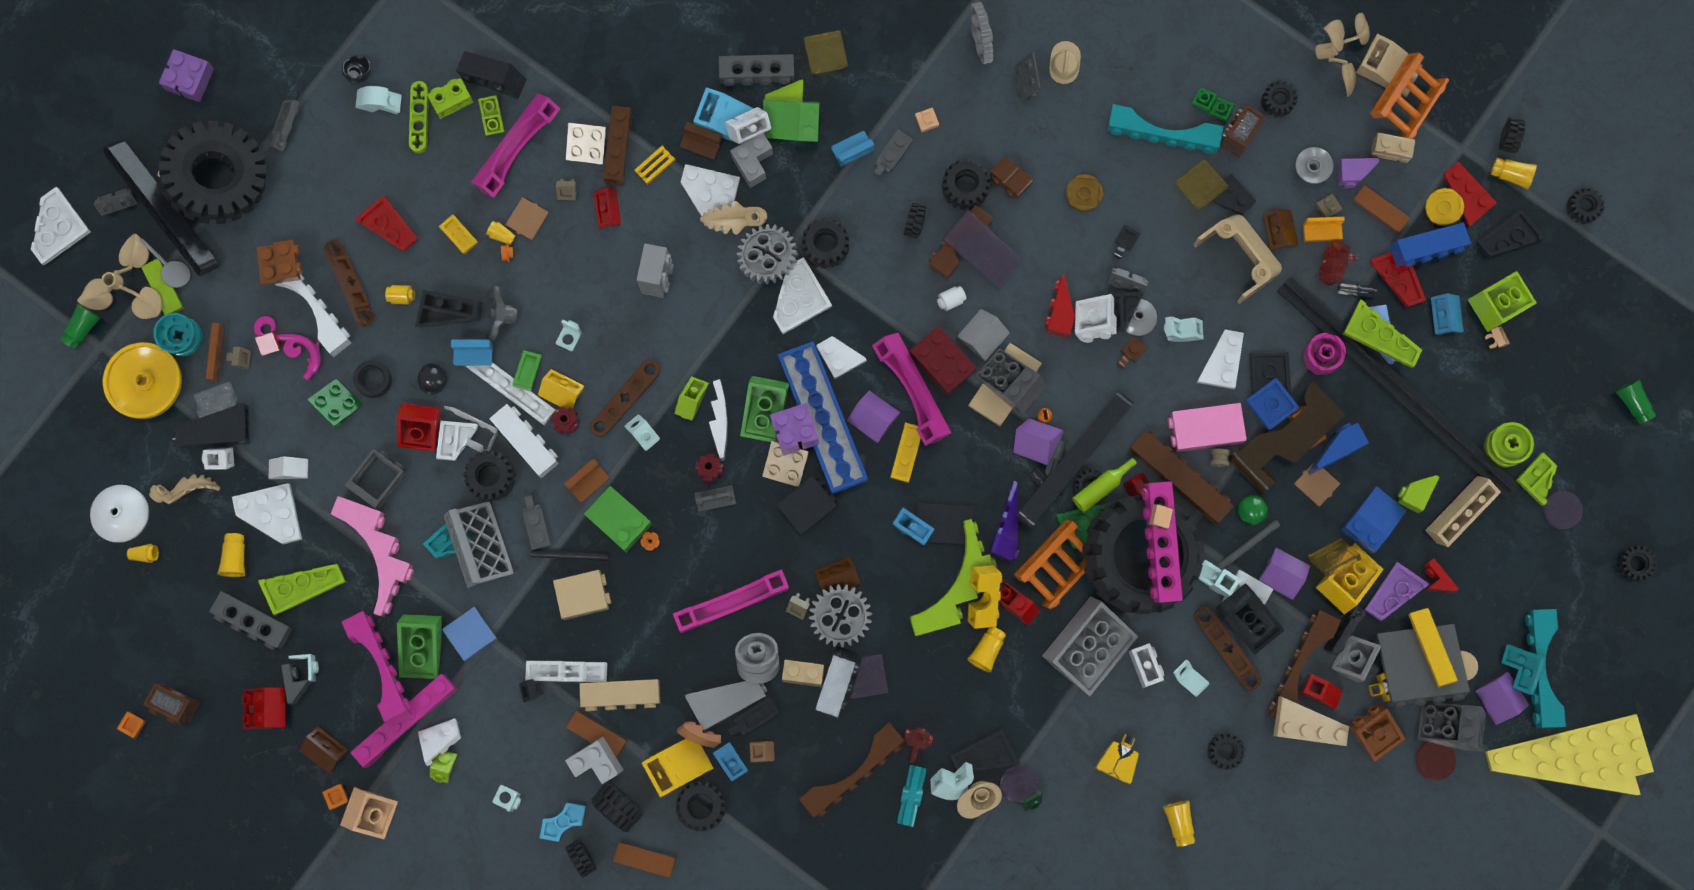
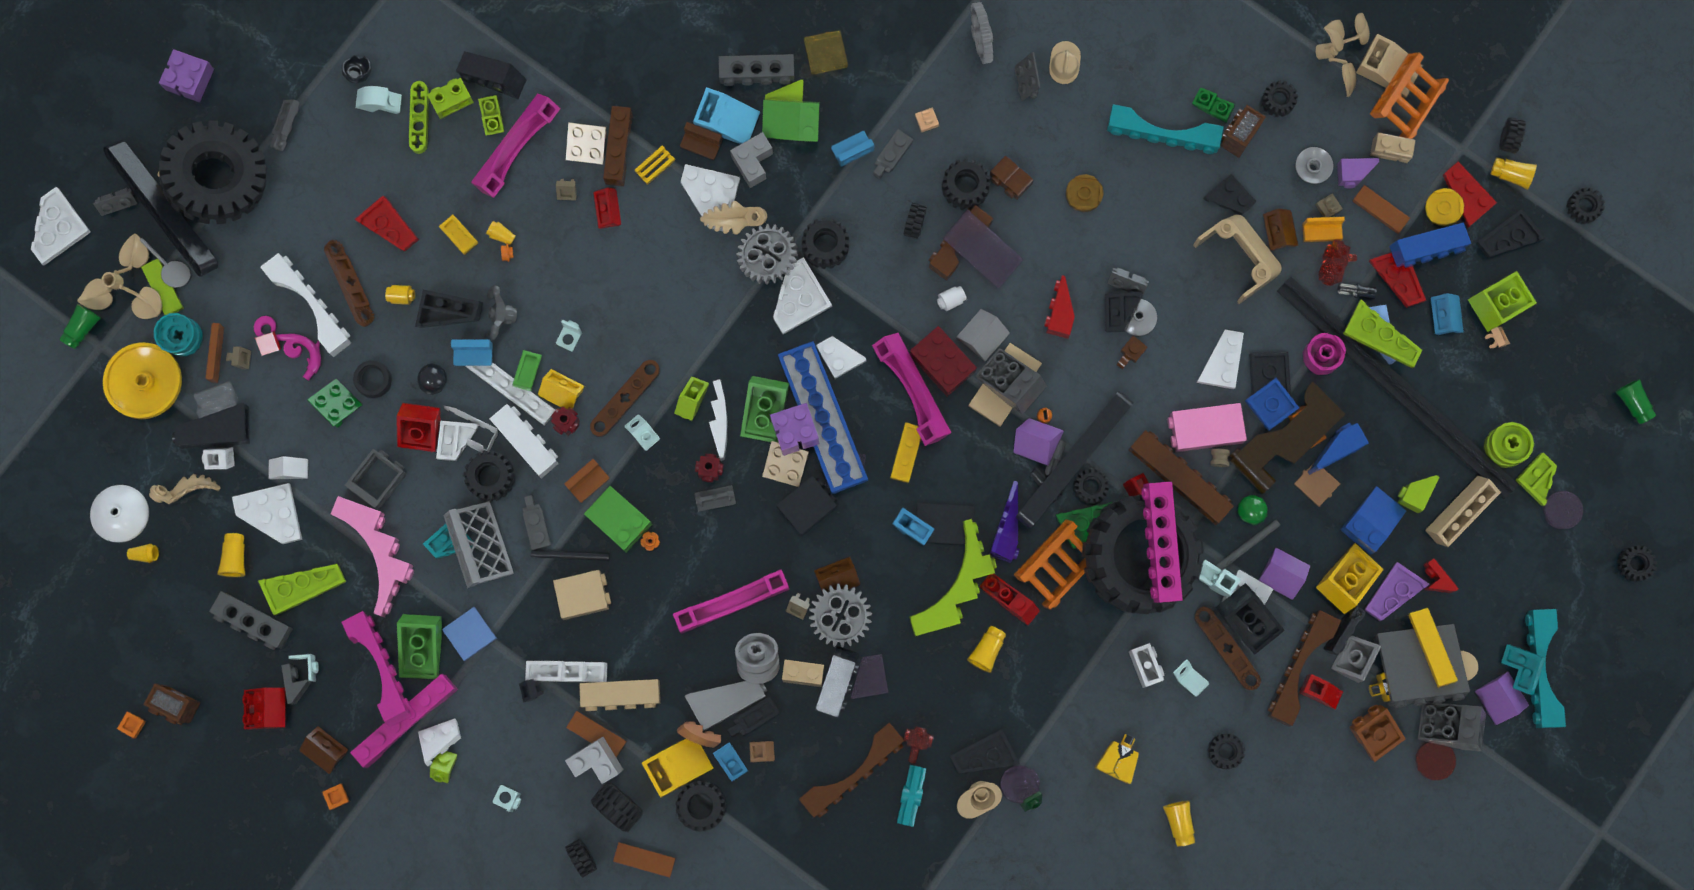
dark orange plate [257,240,303,286] -> none
light nougat slope [340,787,398,839] -> none
medium nougat piece [505,197,549,241] -> none
medium azure tile [539,803,586,842] -> none
light grey brick [637,243,674,298] -> none
white brick [725,107,771,144] -> none
medium lavender slope [847,390,900,443] -> none
light aqua brick [930,762,974,800] -> none
yellow arch [967,565,1002,629] -> none
light grey slope [1042,596,1138,696] -> none
lime piece [1072,458,1137,513] -> none
white plate [1075,294,1117,343] -> none
black plate [1113,224,1141,260] -> none
light nougat slope [1149,504,1173,529] -> none
light aqua brick [1164,316,1203,342] -> none
clear yellow tile [1175,159,1229,211] -> none
tan wing [1273,697,1349,746] -> none
clear yellow tile [1308,538,1361,577] -> none
light yellow wing [1485,714,1654,795] -> none

